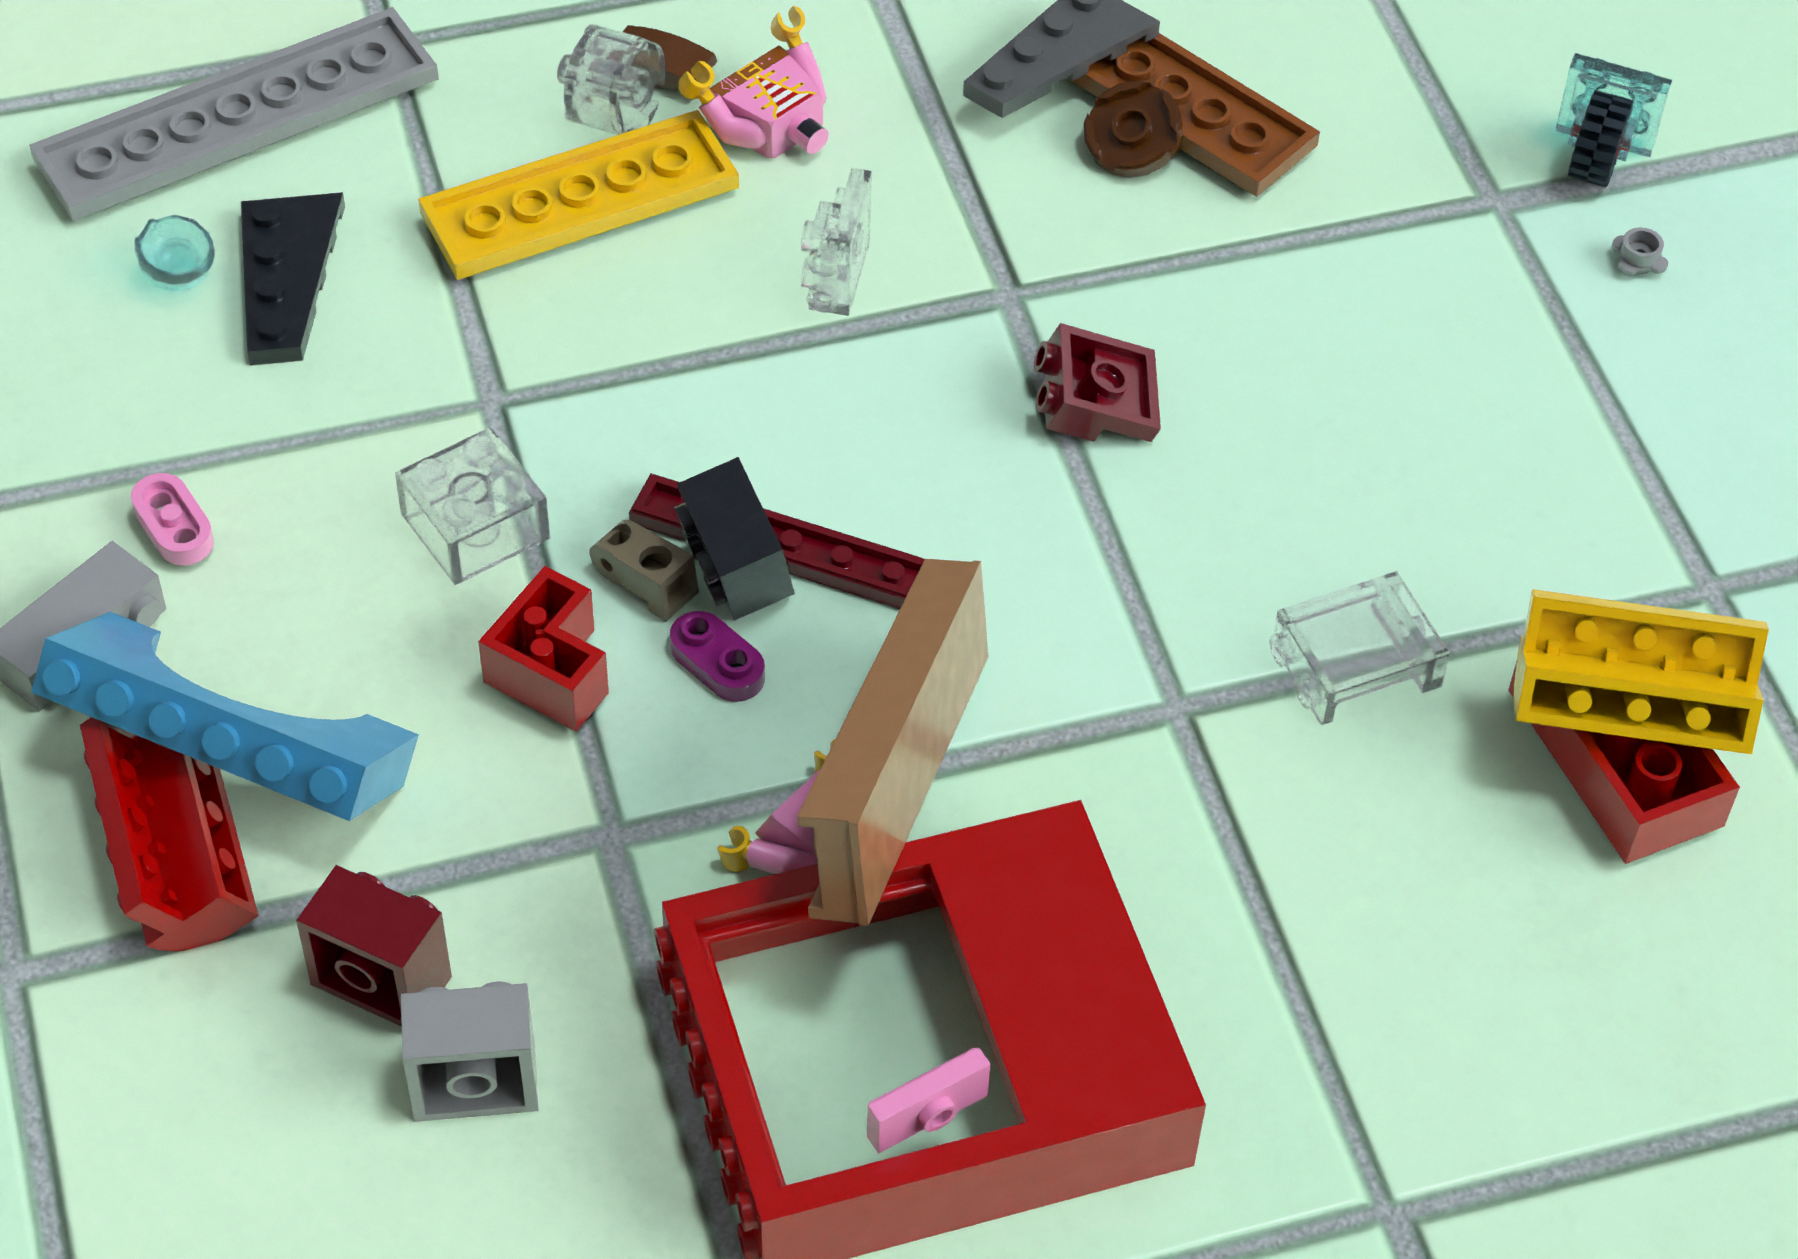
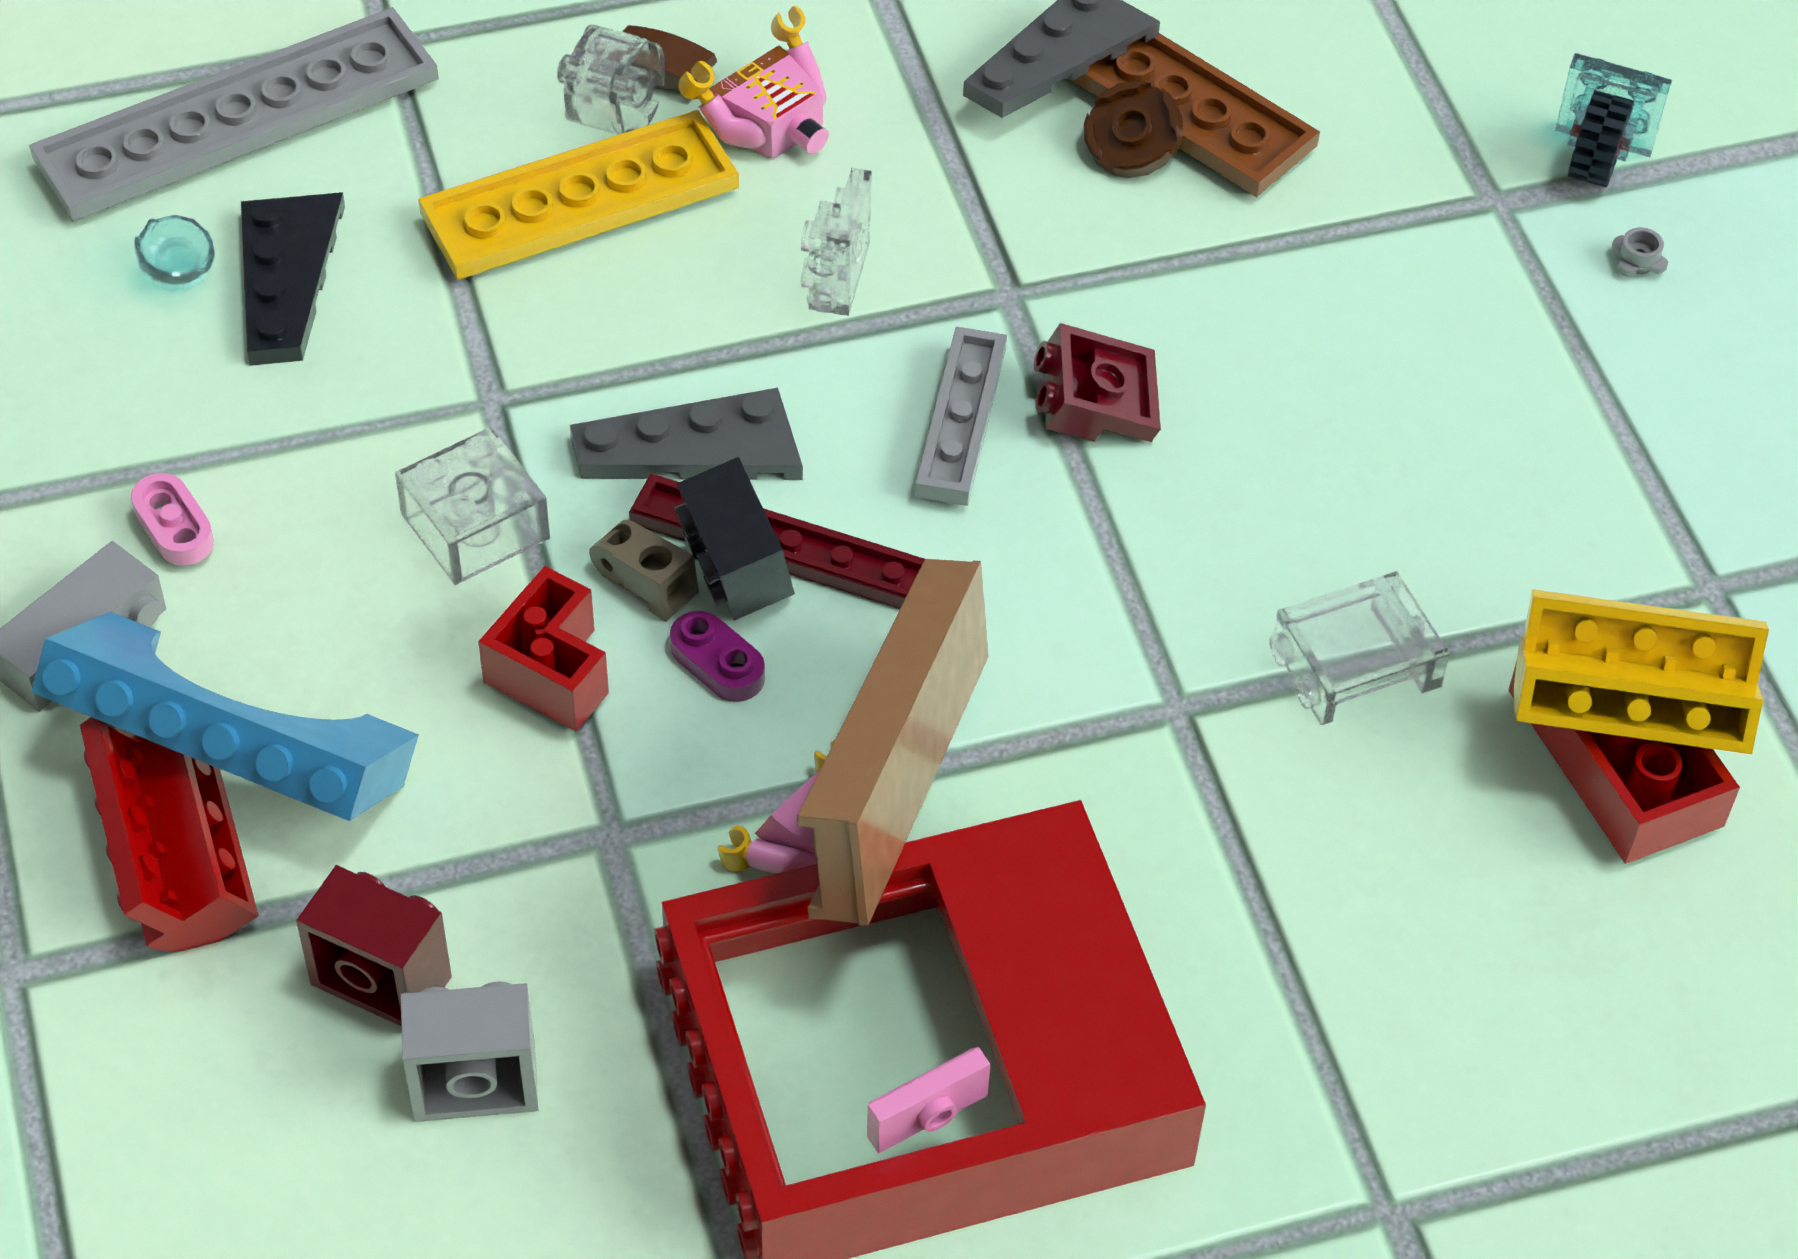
none -> dark grey wing [570,387,803,480]
none -> light grey plate [915,326,1007,506]

